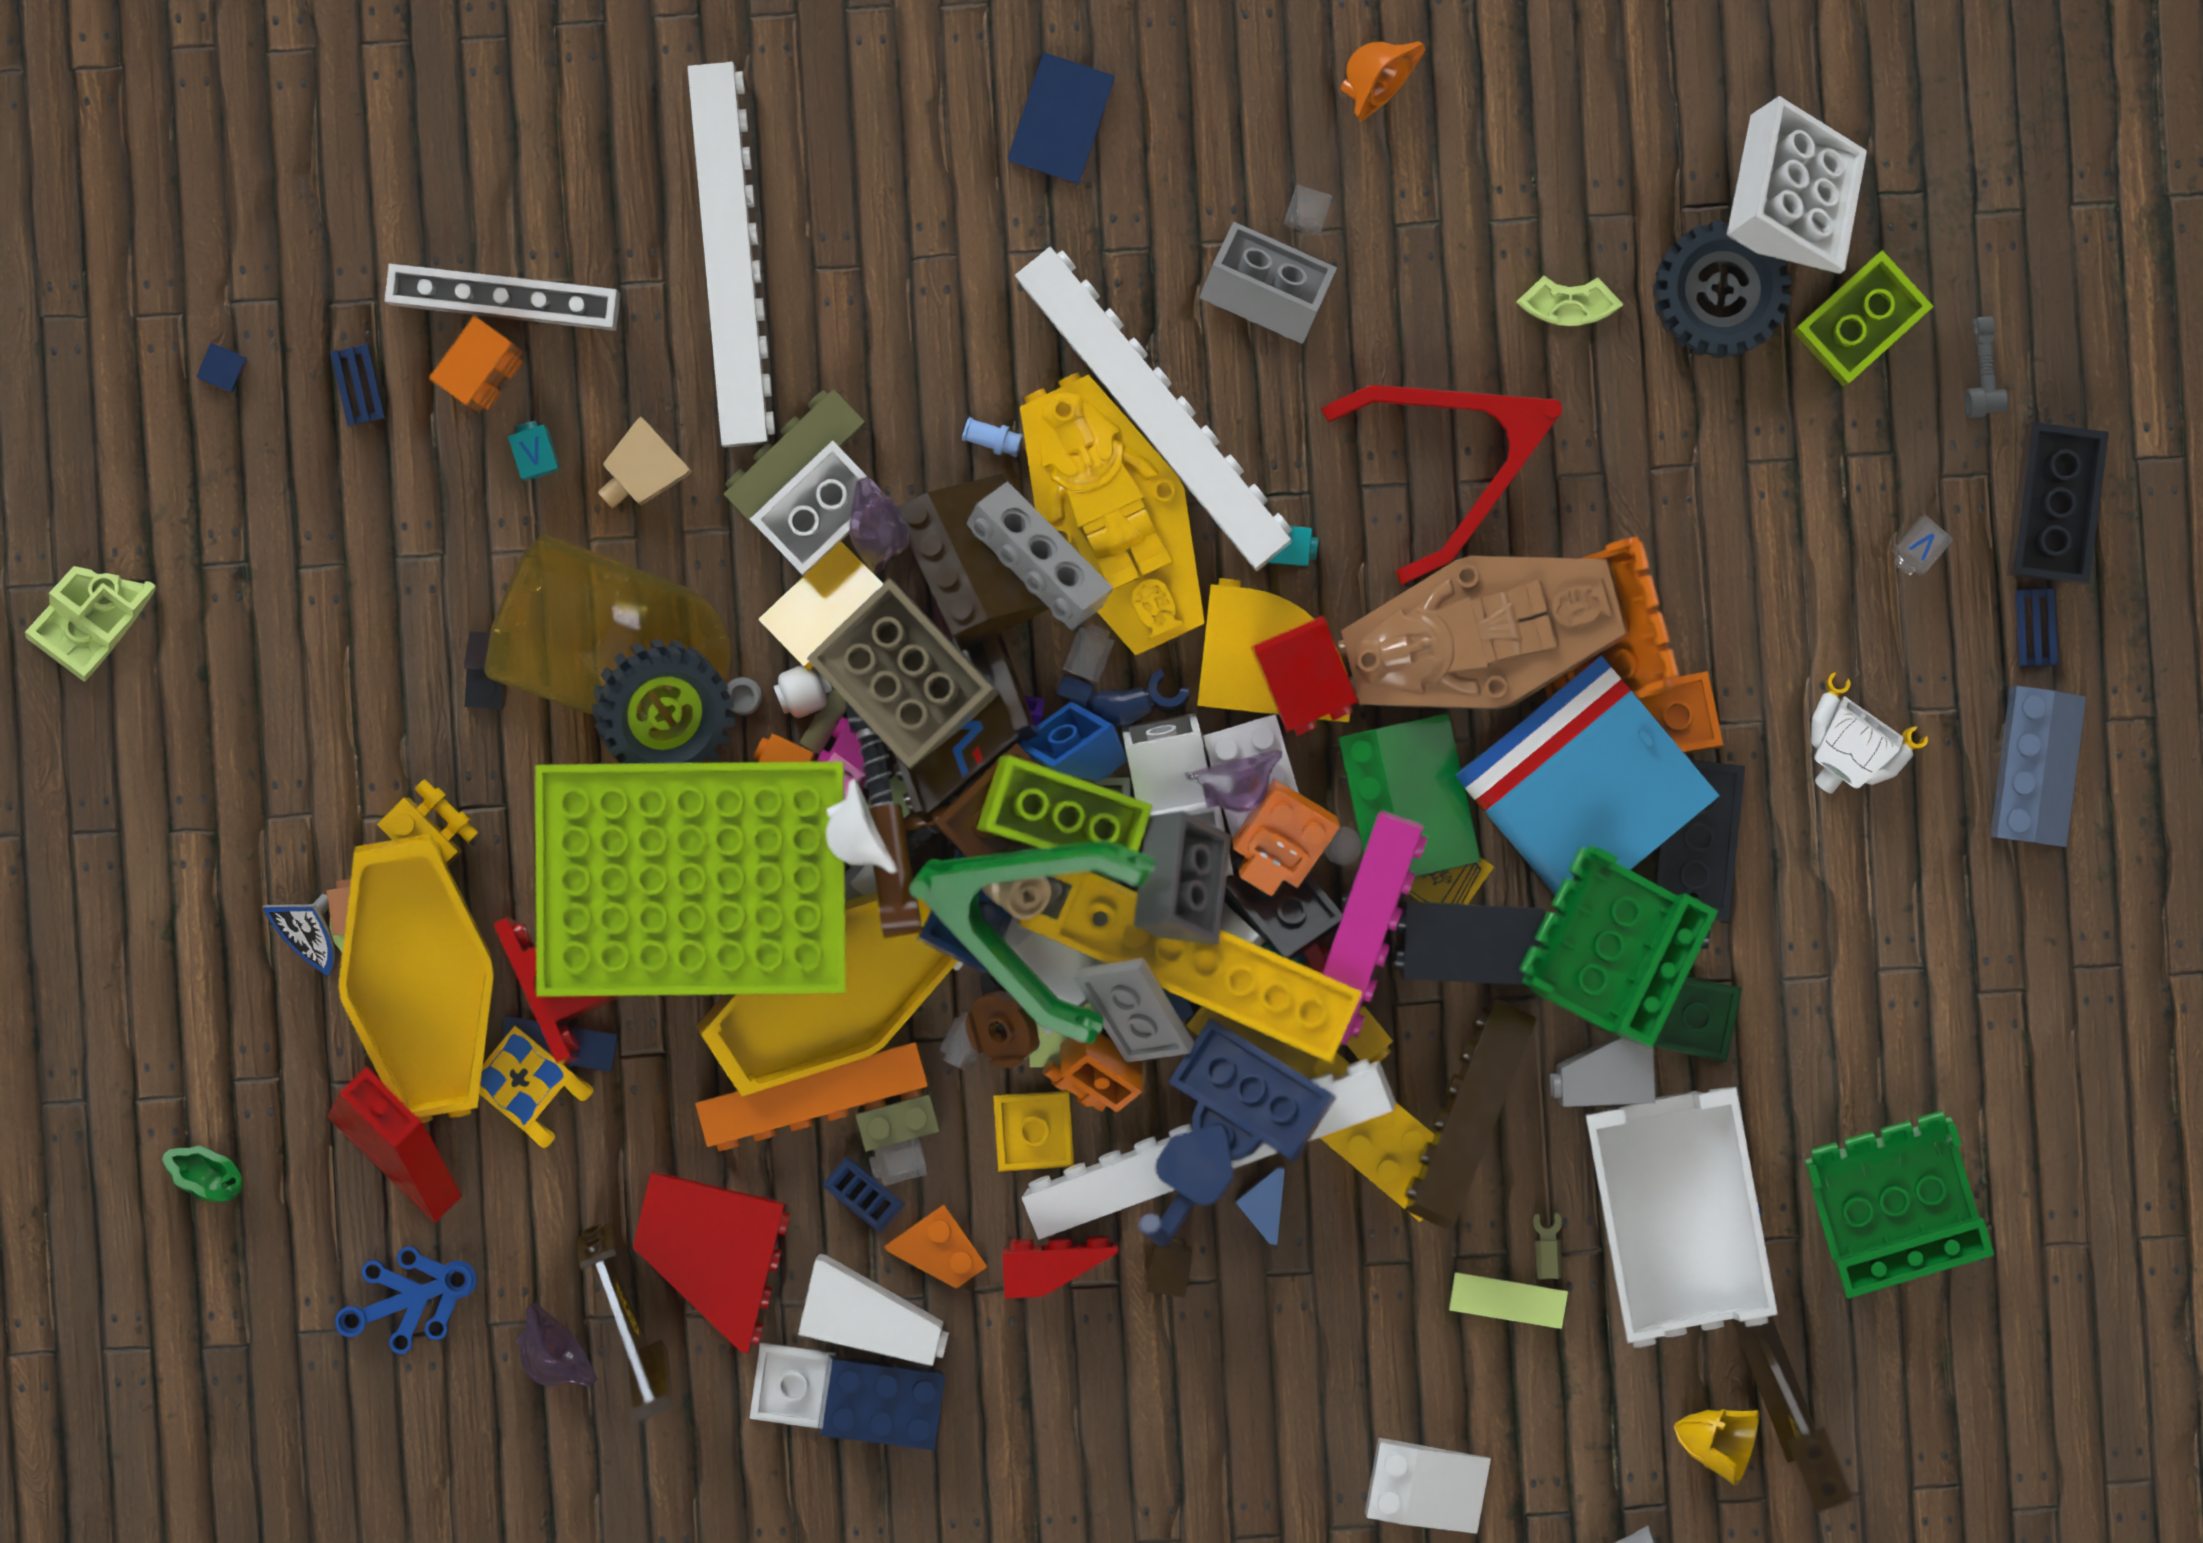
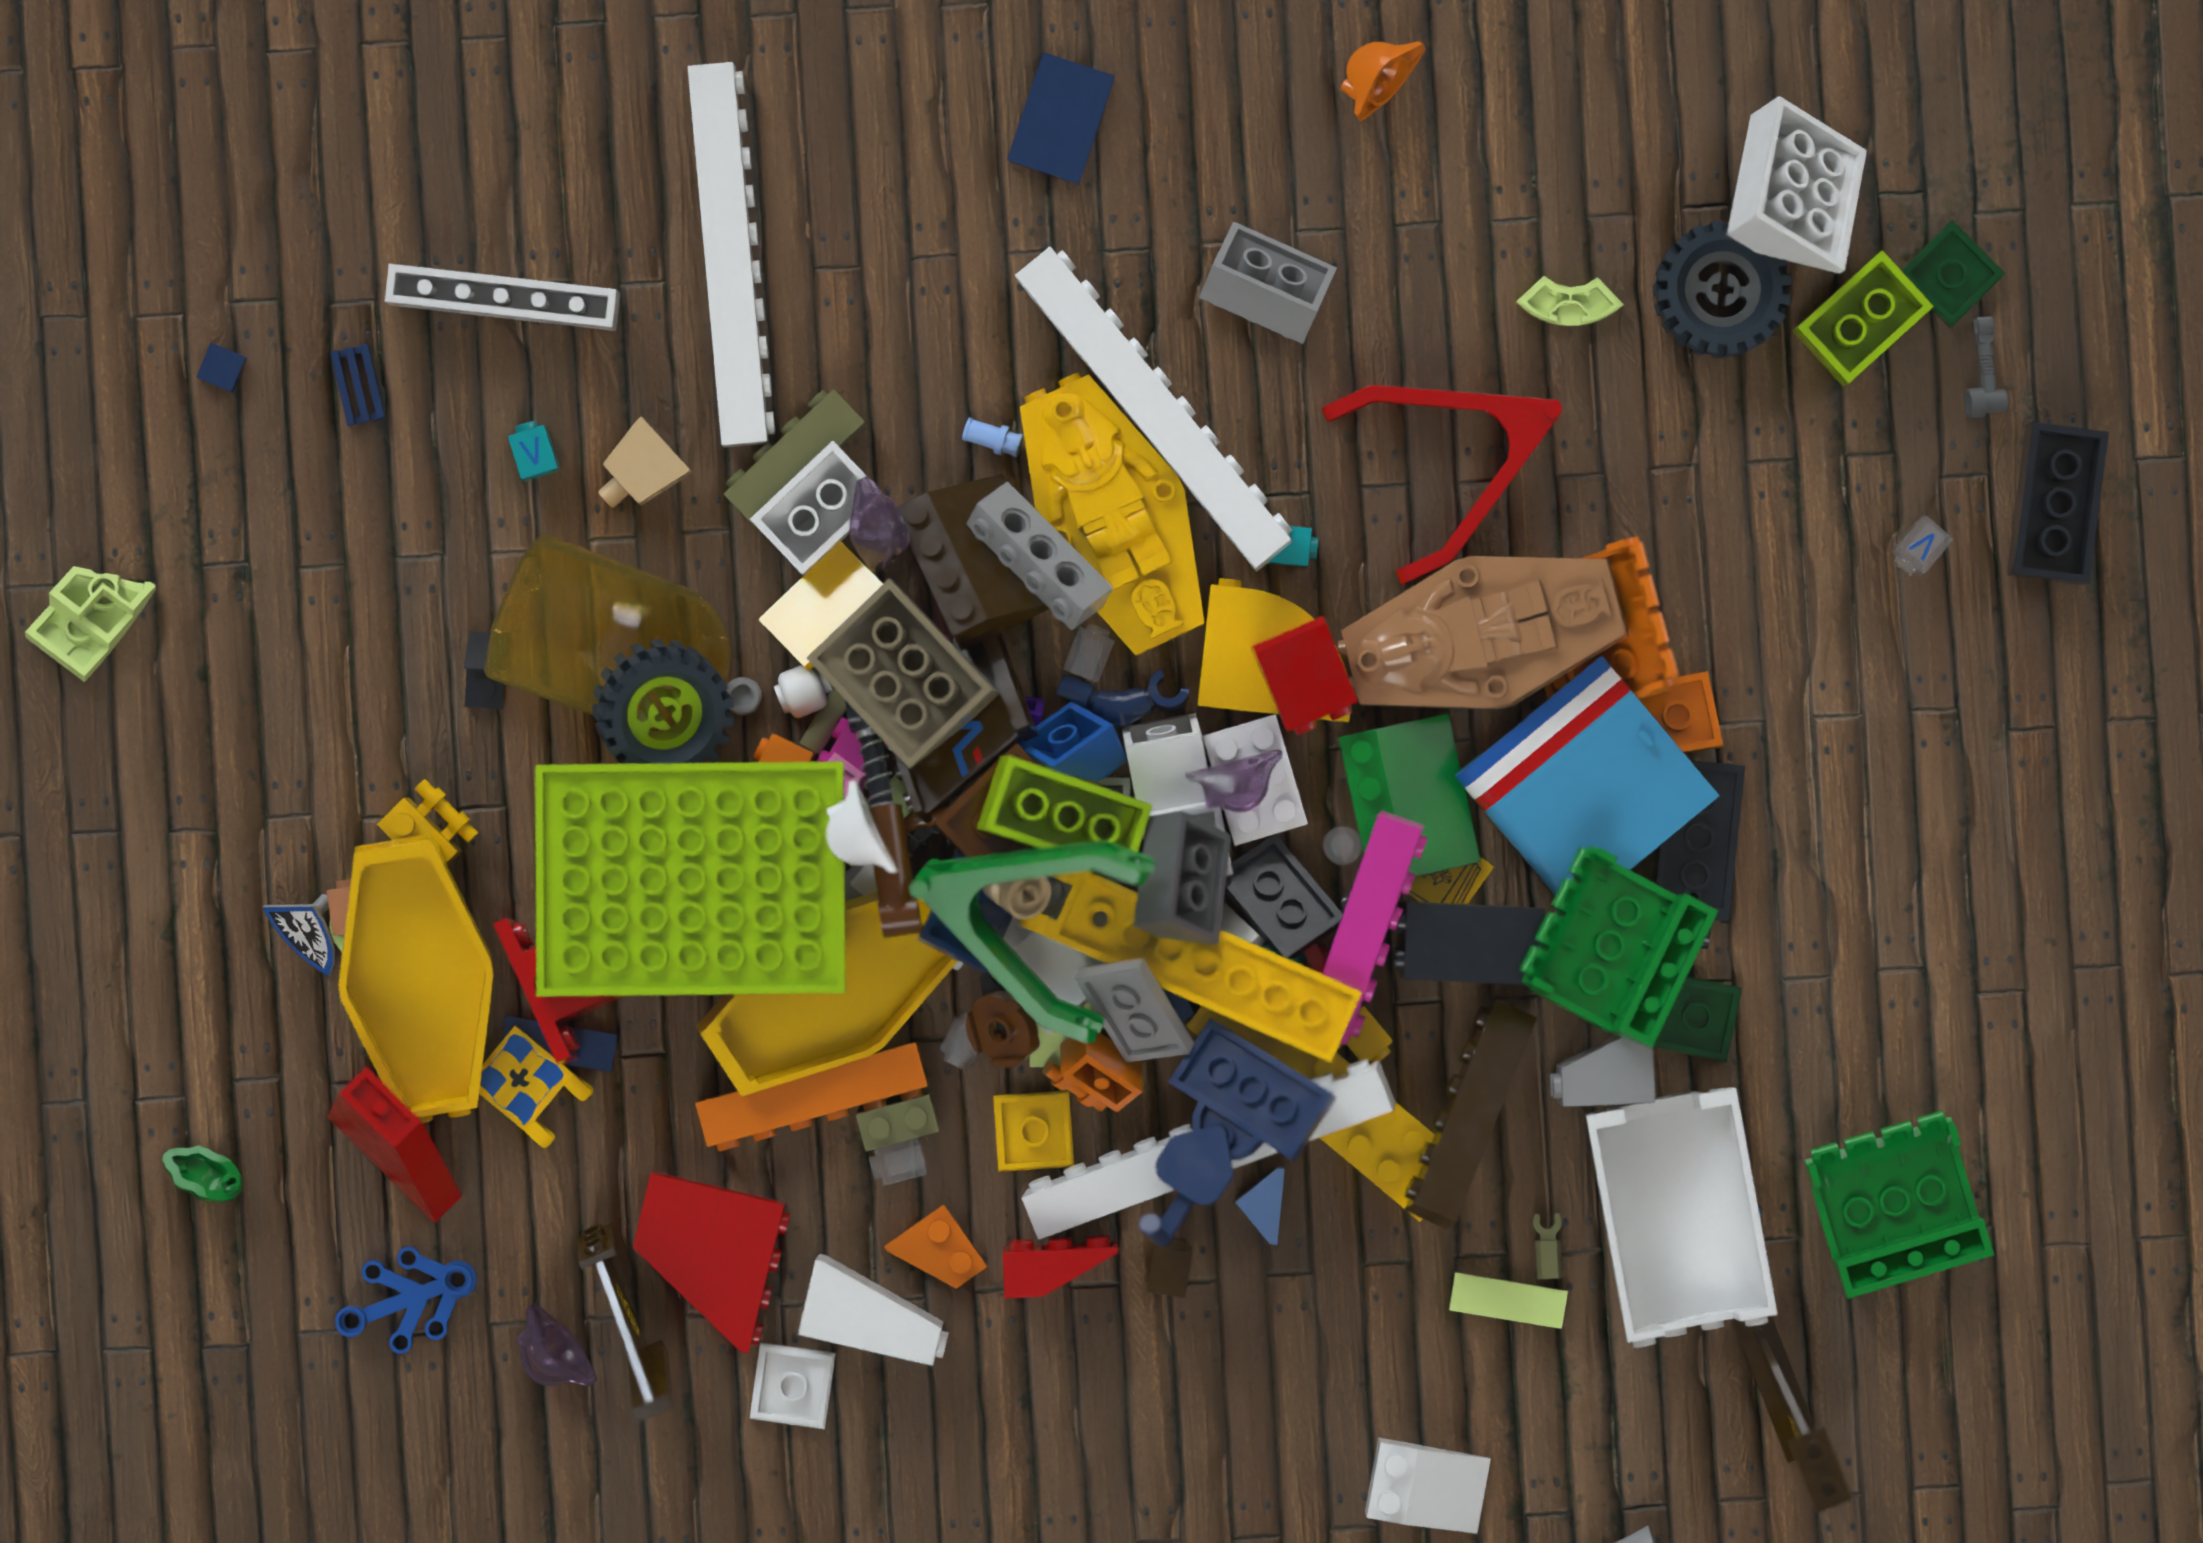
orange brick [429,316,524,413] -> none
dark blue brick [817,1355,945,1450] -> none
dark blue slope [822,1155,905,1233] -> none
orange piece [1232,779,1340,896] -> none
clear brick [1283,184,1332,236] -> none
yellow helmet [1674,1409,1760,1486] -> none
white torso [1811,672,1928,794] -> none
sand blue slope [1990,686,2086,847] -> none
dark blue tile [2015,589,2058,666] -> none
none -> dark green tile [1901,220,2006,328]

